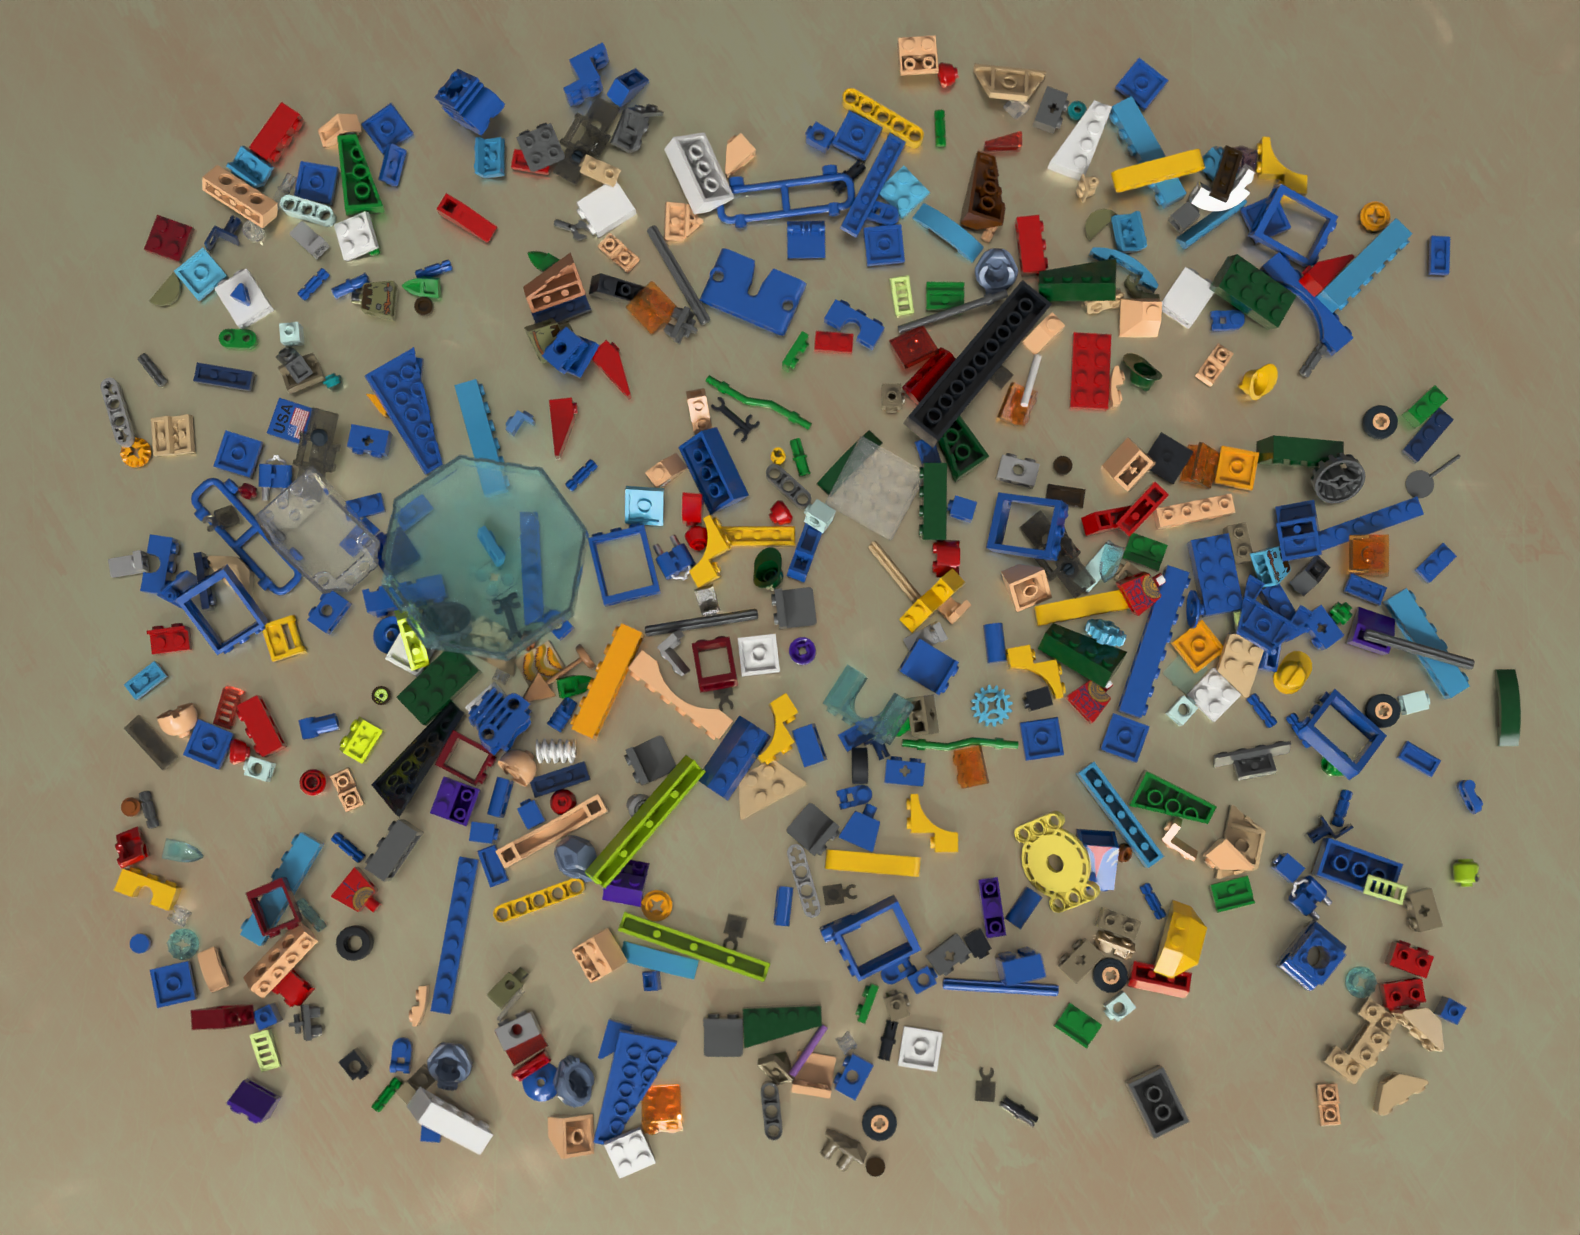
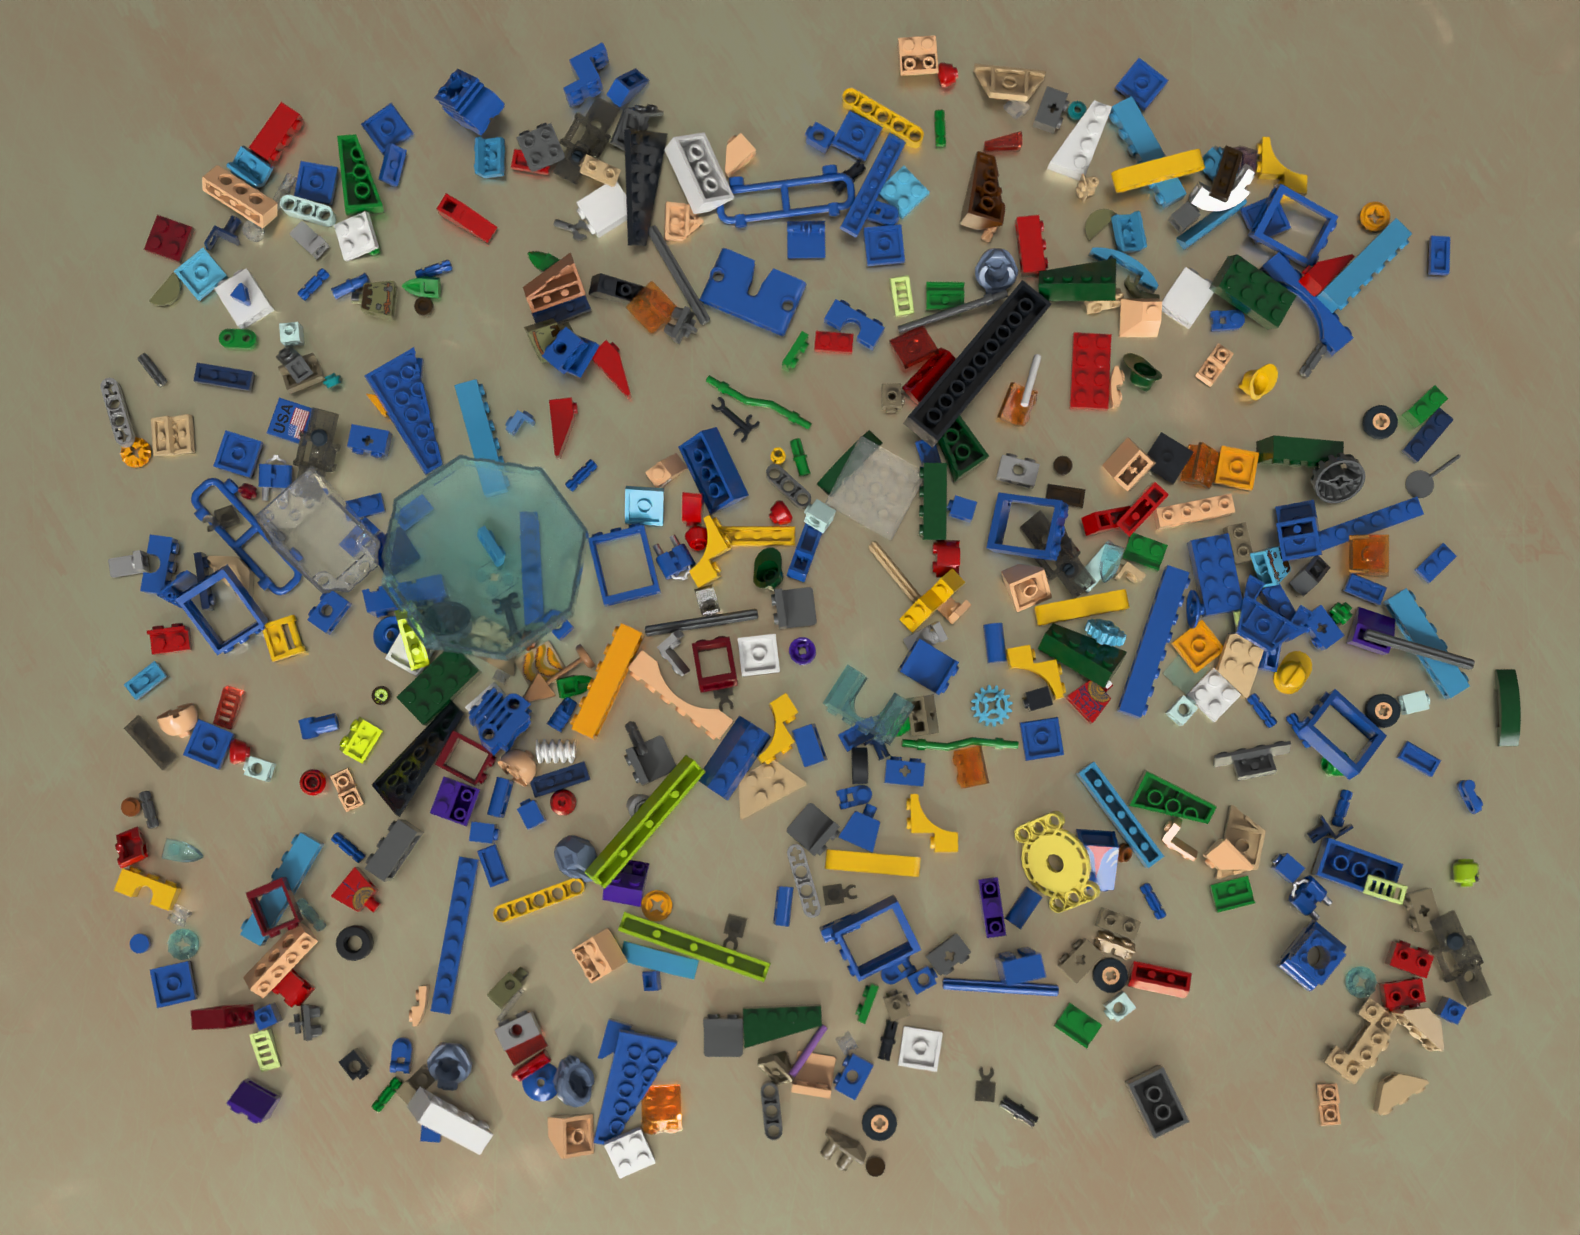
light nougat slope [197,947,229,993] -> none
red brick [236,695,287,758] -> none
light nougat slope [318,114,362,147] -> none
light nougat arch [495,794,609,868] -> none
light nougat slope [597,233,640,274] -> none
light nougat bracket [686,388,712,434] -> none
dark azure slope [912,203,984,263] -> none
black brick [962,927,992,959] -> none
clear smoke plate [989,365,1014,390] -> none
light nougat slope [1022,312,1065,355] -> none
blue plate [1100,713,1150,763] -> none
red torso [1115,571,1166,616] -> none
yellow wedge [1153,900,1207,978] -> none
none -> black wing [624,129,667,246]
none -> dark grey axle [625,721,648,756]
none -> clear smoke piece [1429,910,1492,1006]

